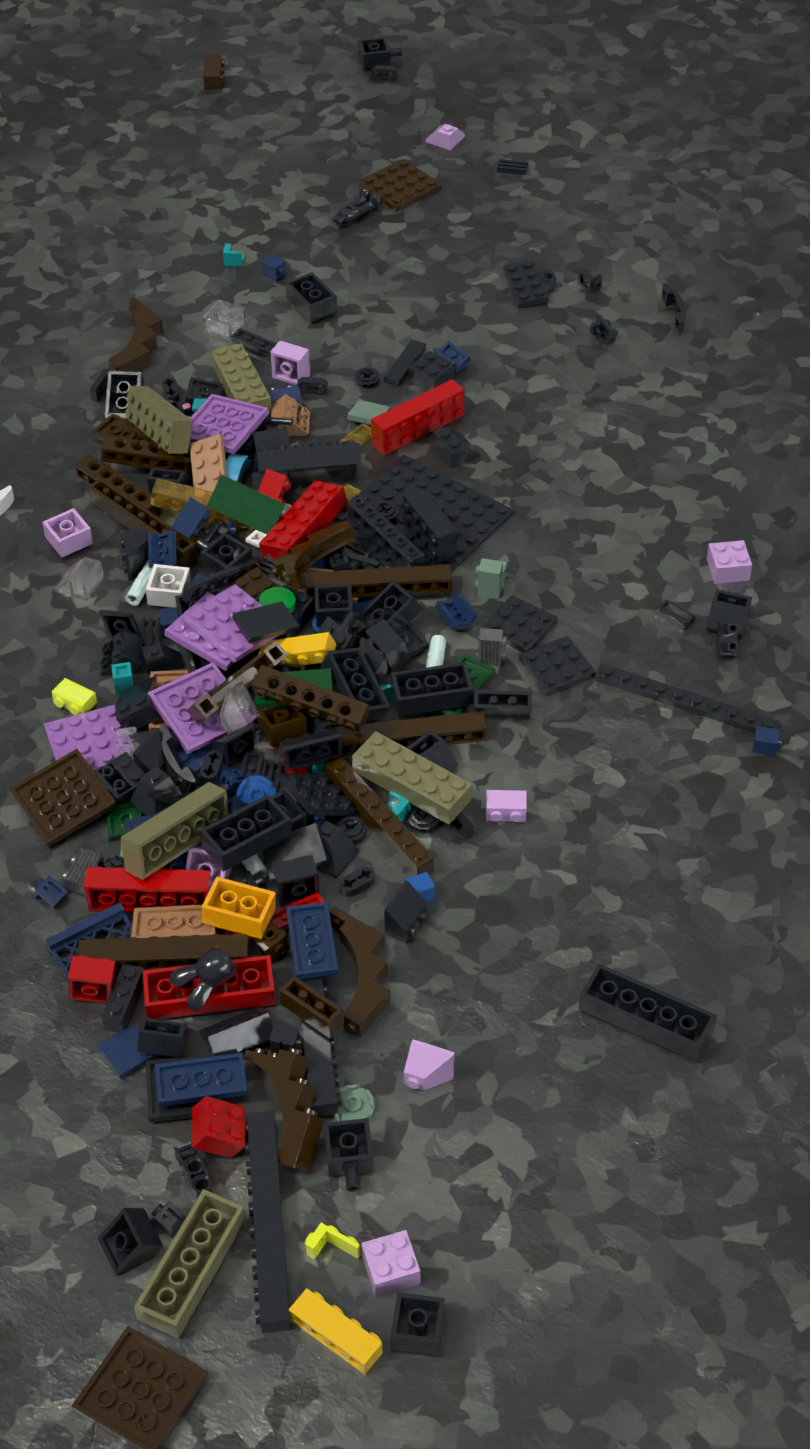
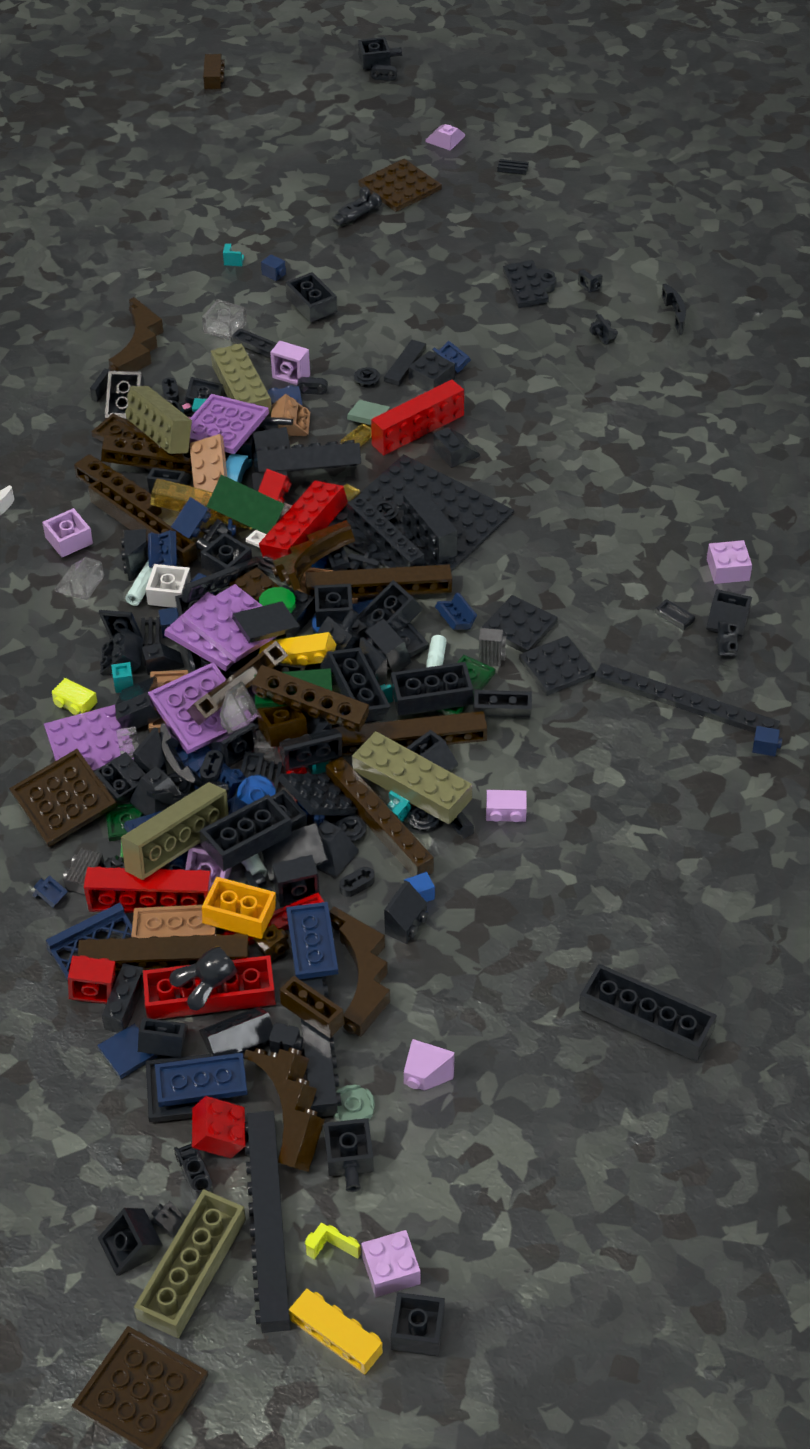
sand green brick [475,558,507,600] -> none

